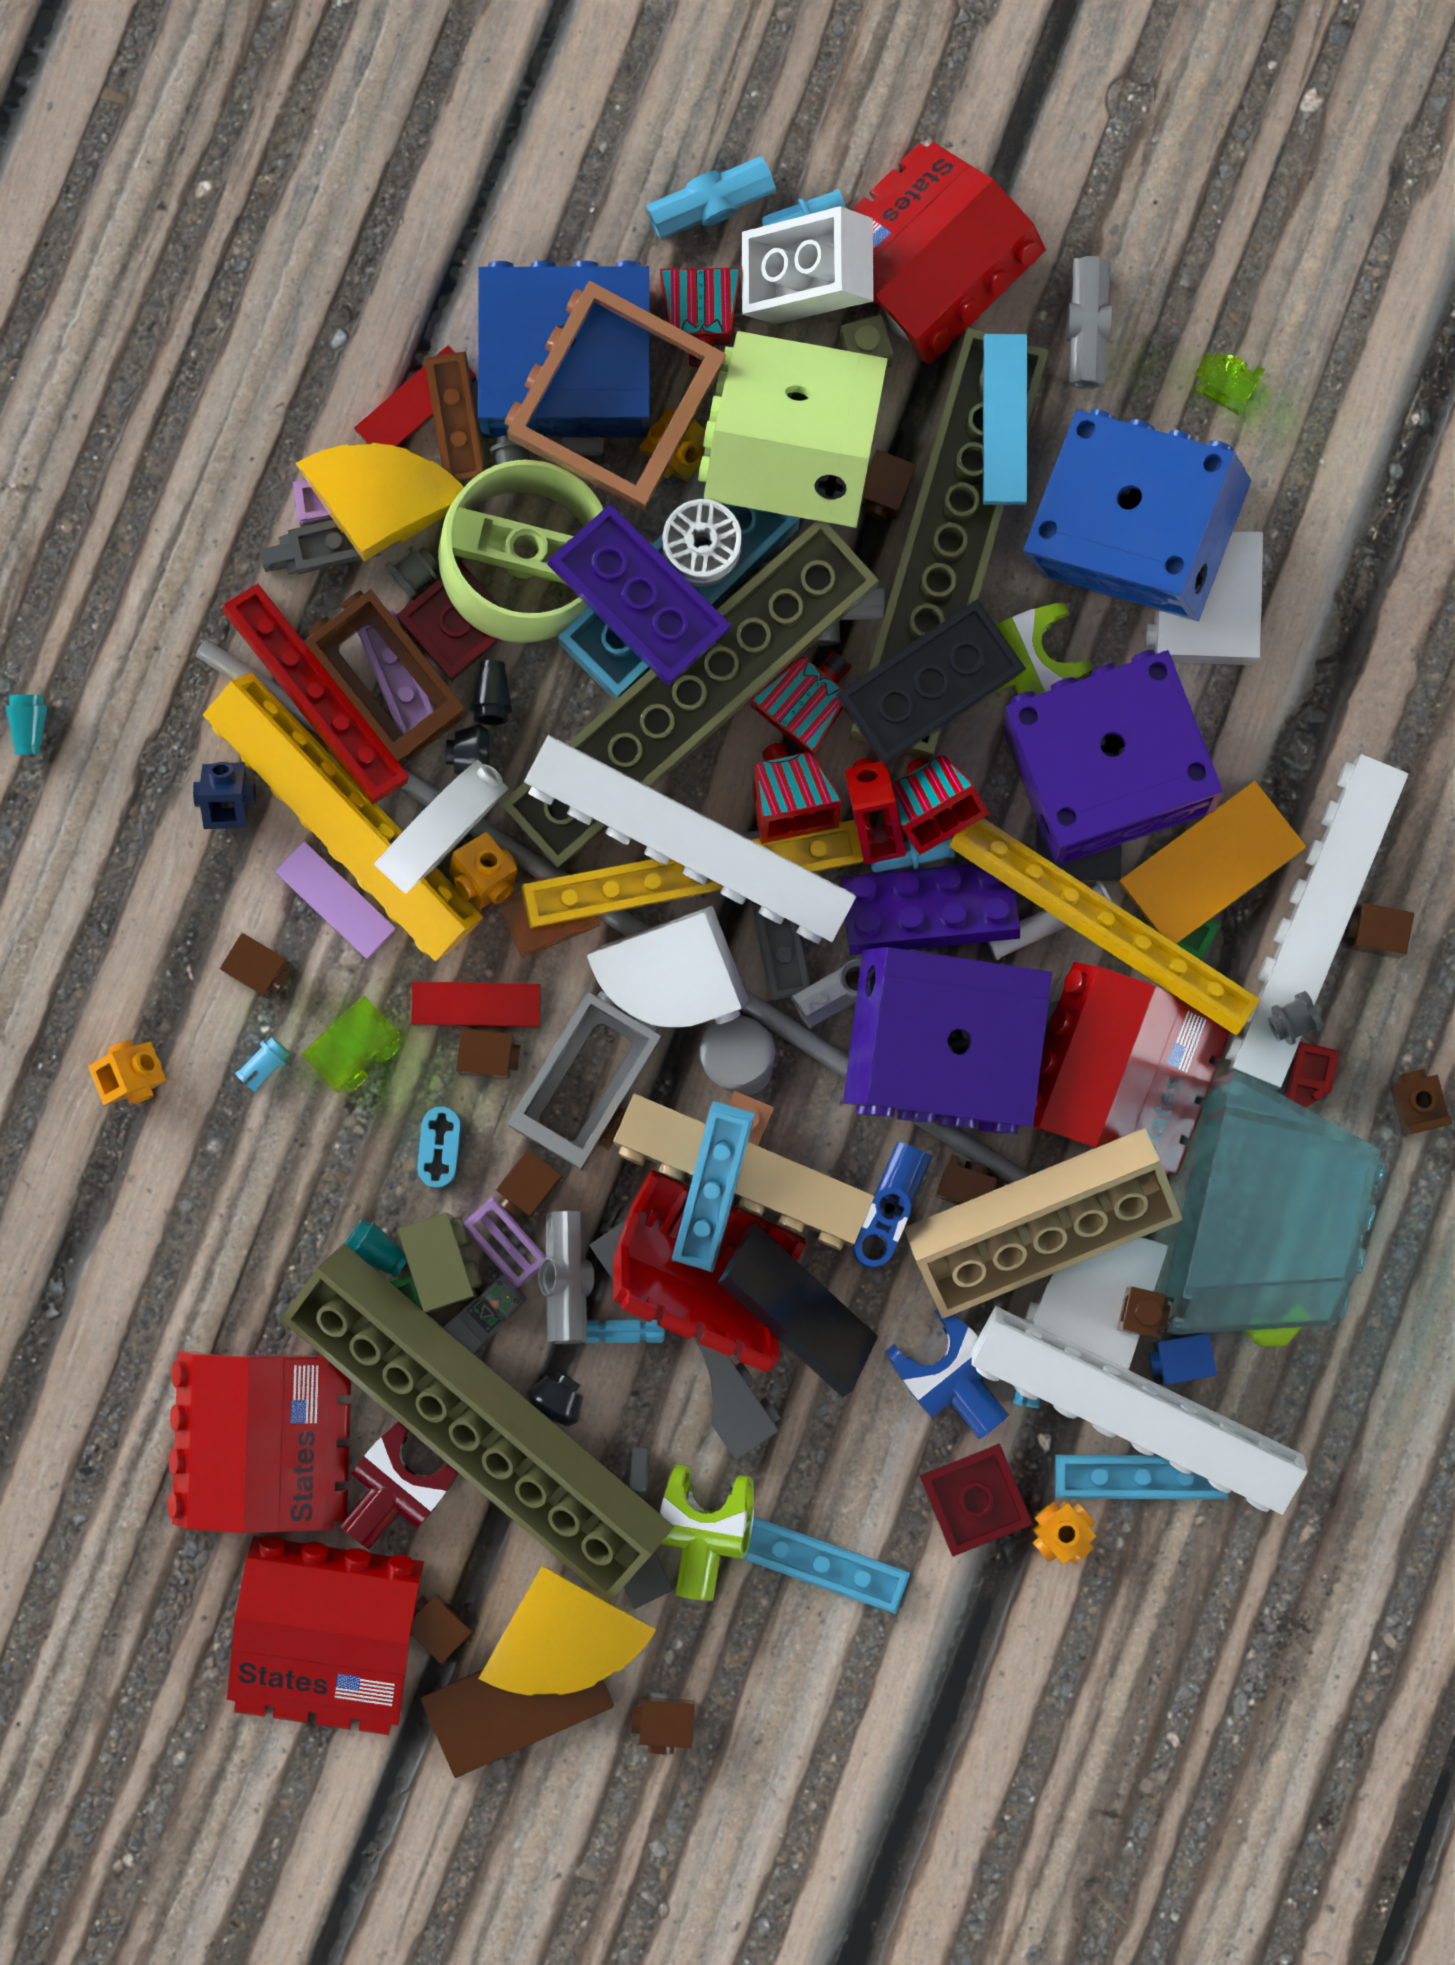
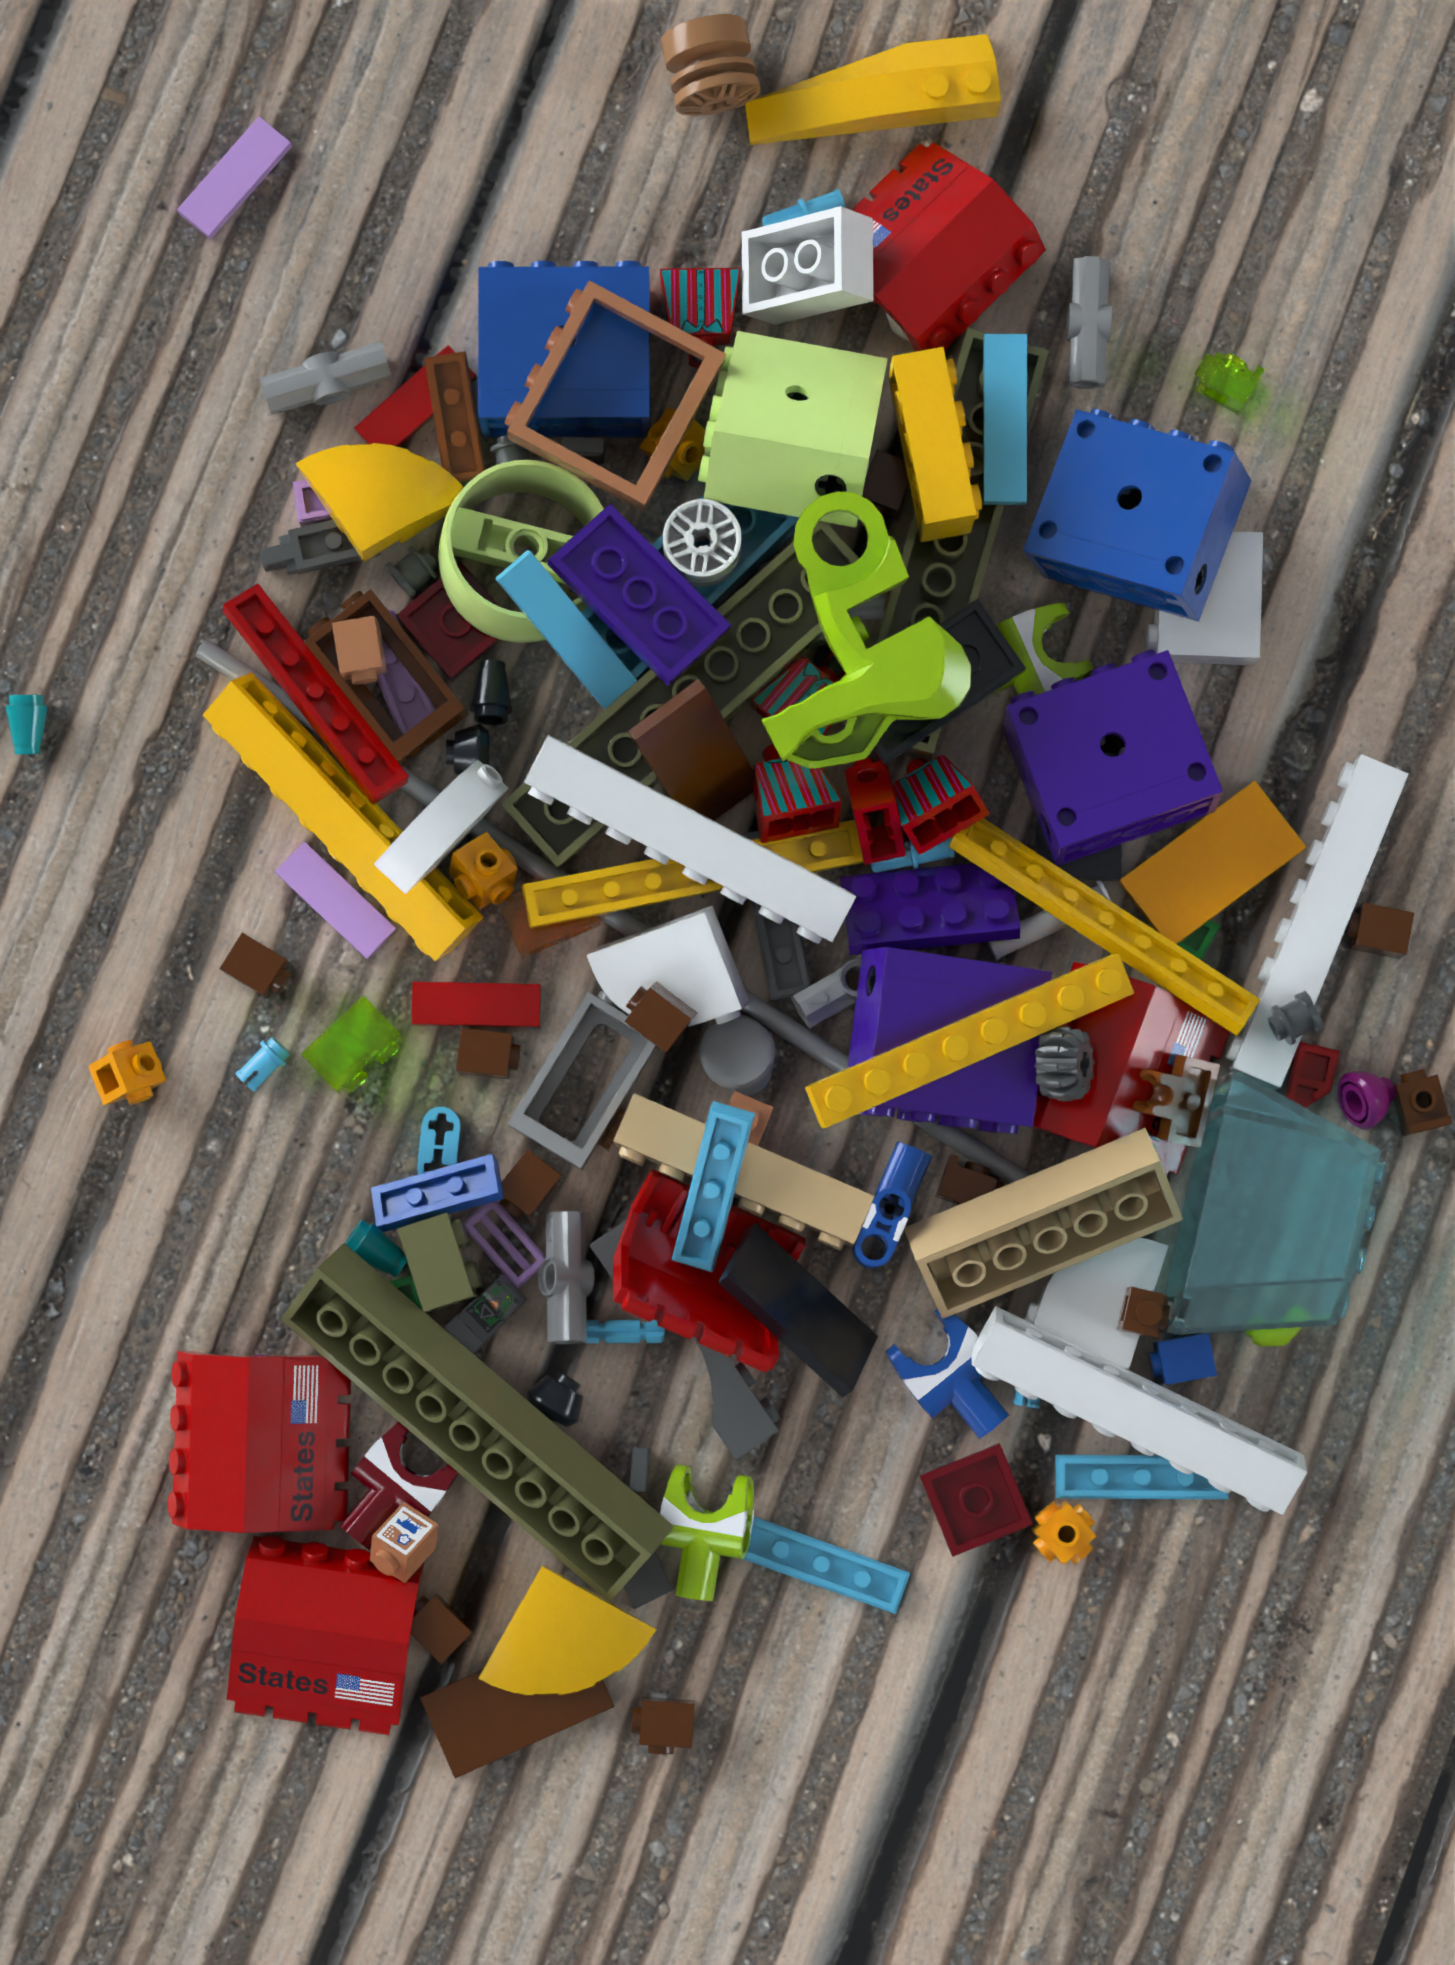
dark blue brick [193,762,256,829] -> none
medium azure piece [646,156,776,241] -> none
olive brick [839,314,893,368] -> none
none -> lavender tile [177,116,292,240]
none -> light grey piece [260,342,393,415]
none -> nougat brick [332,616,387,685]
none -> nougat brick [370,1502,439,1583]
none -> plate [371,1154,504,1233]
none -> medium azure tile [495,550,637,709]
none -> reddish brown brick [624,982,698,1053]
none -> reddish brown tile [628,680,753,821]
none -> medium nougat wheel [660,14,761,116]
none -> yellow wedge [745,34,1001,145]
none -> lime animal [761,492,971,769]
none -> yellow plate [805,953,1134,1128]
none -> yellow brick [888,347,982,542]
none -> dark grey gear [1034,1027,1095,1101]
none -> dark orange plate [1133,1054,1220,1148]
none -> magenta brick [1337,1071,1396,1130]

